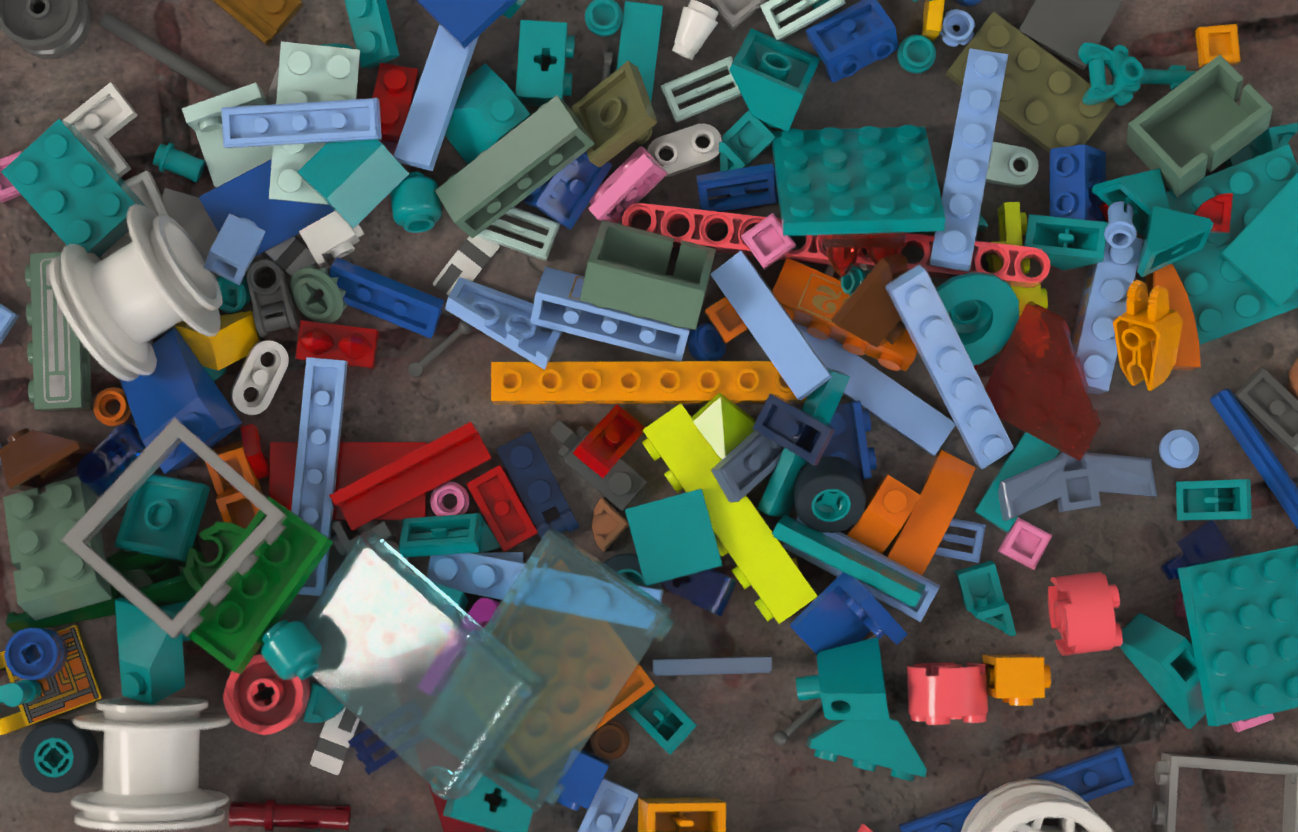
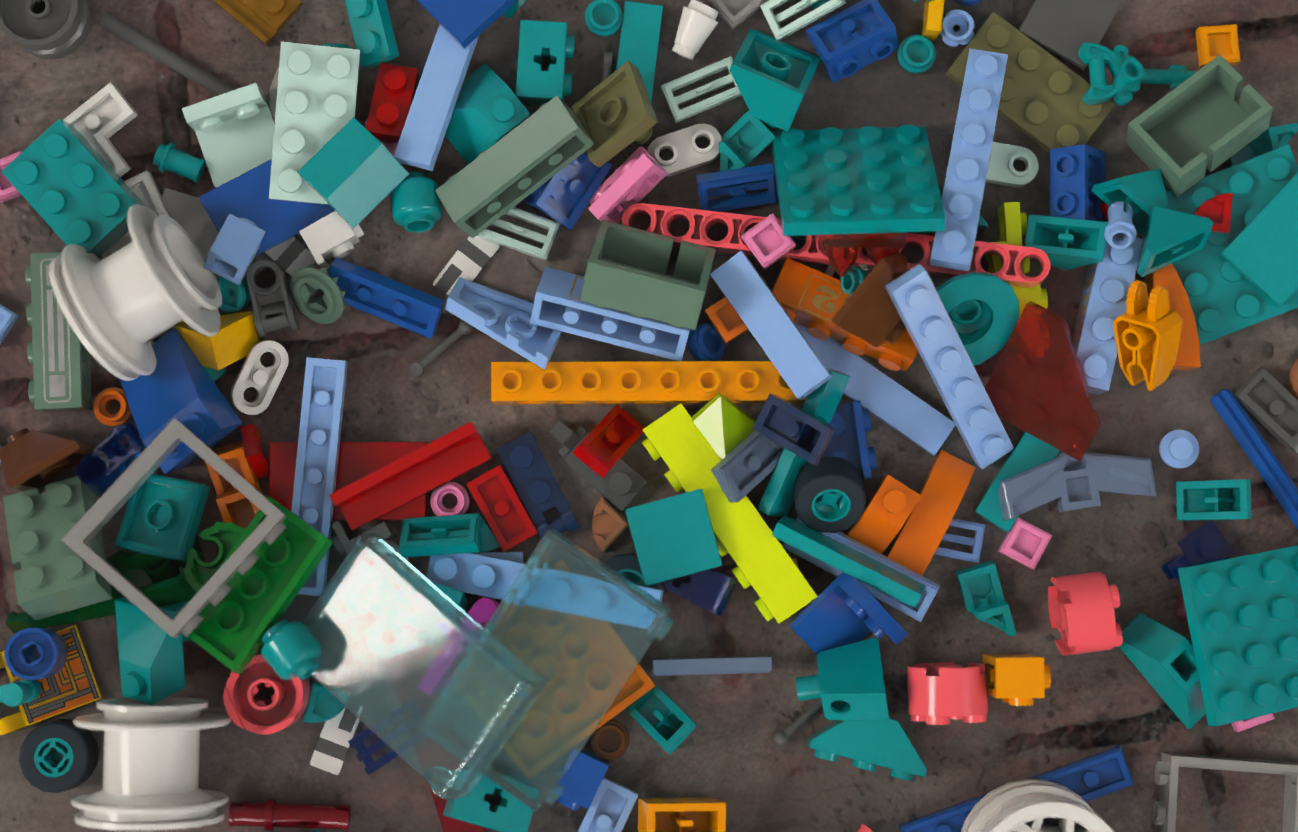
light blue tile [221,98,382,149] -> none
red tile [295,320,379,369] -> none

